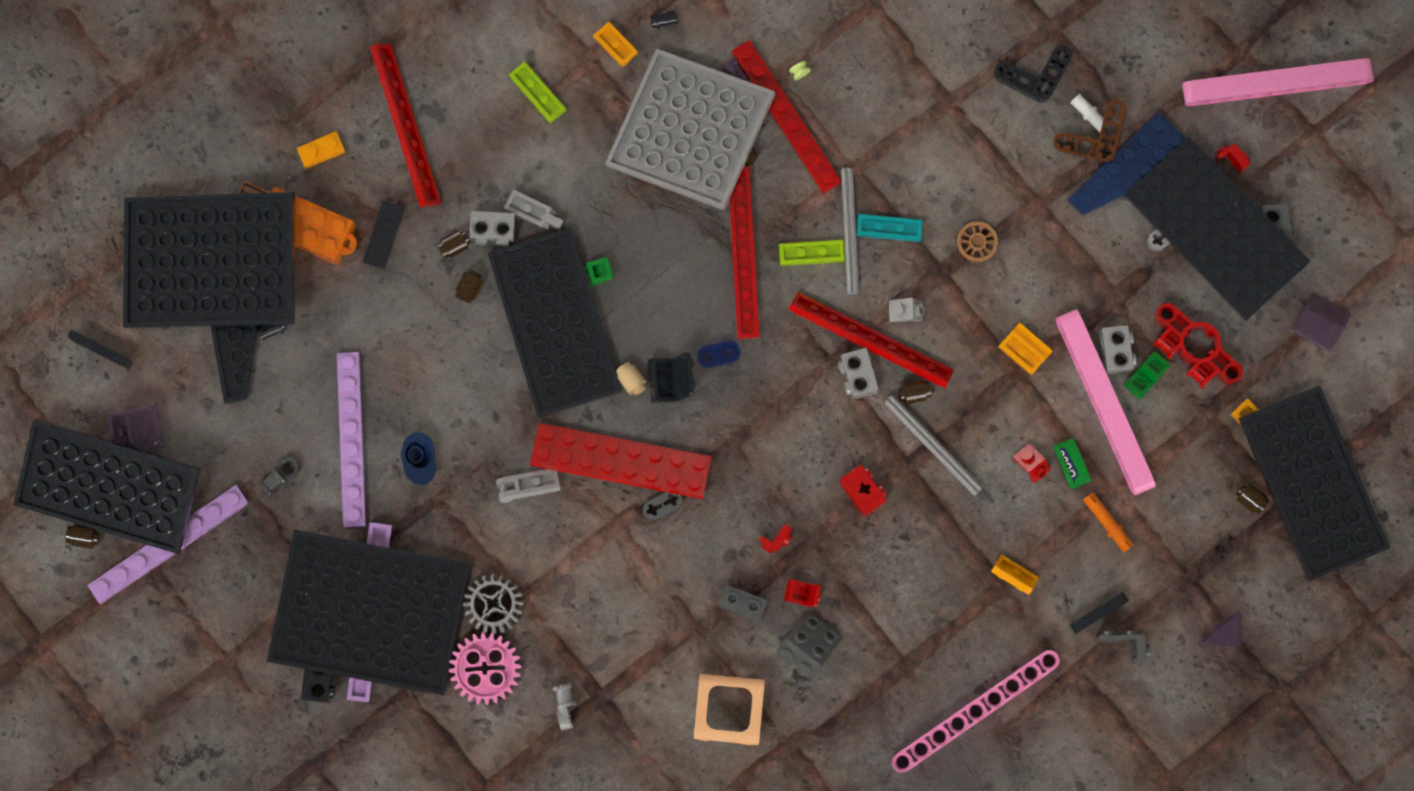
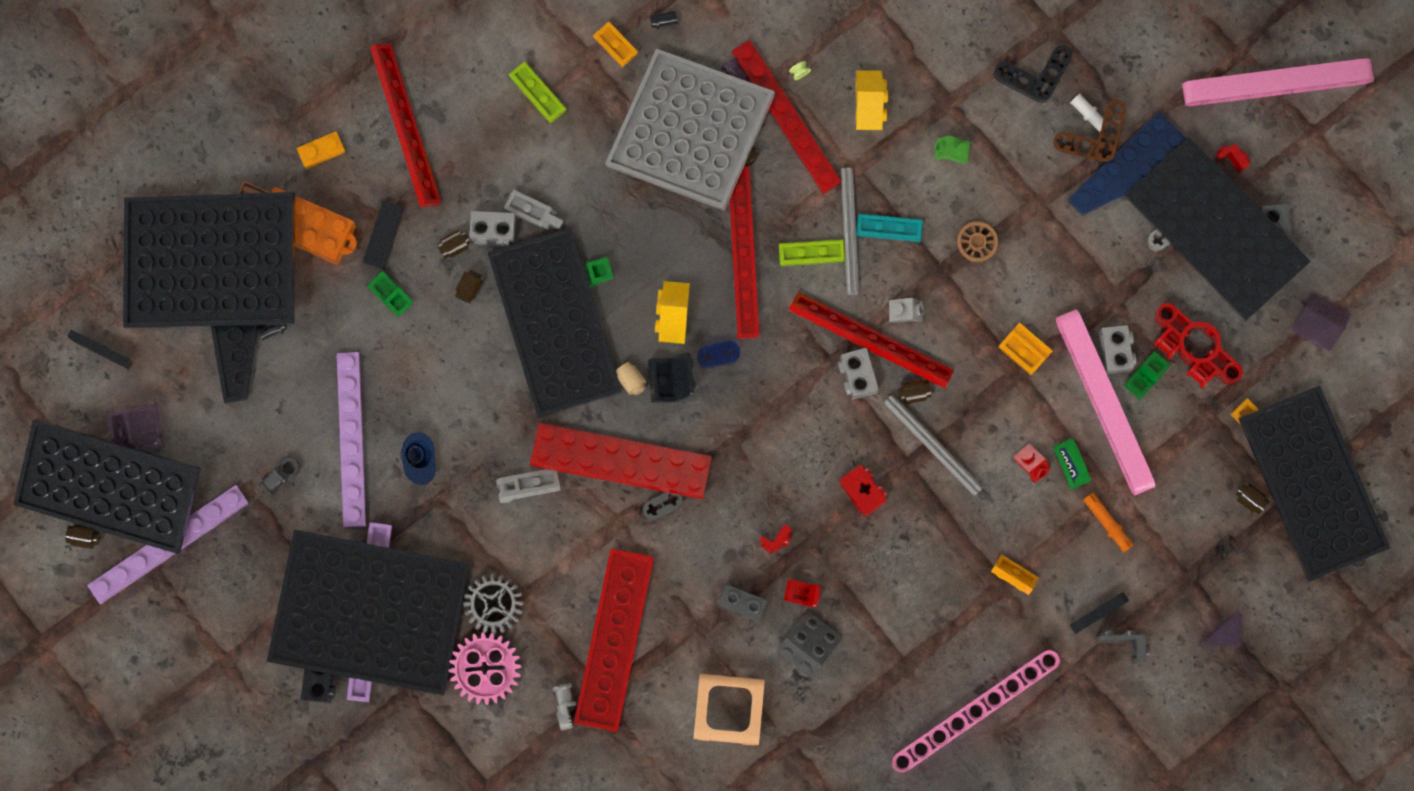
none -> green slope [366,271,414,317]
none -> red plate [574,548,654,733]
none -> yellow brick [655,281,690,344]
none -> yellow brick [855,70,888,130]
none -> bright green bracket [934,135,970,164]

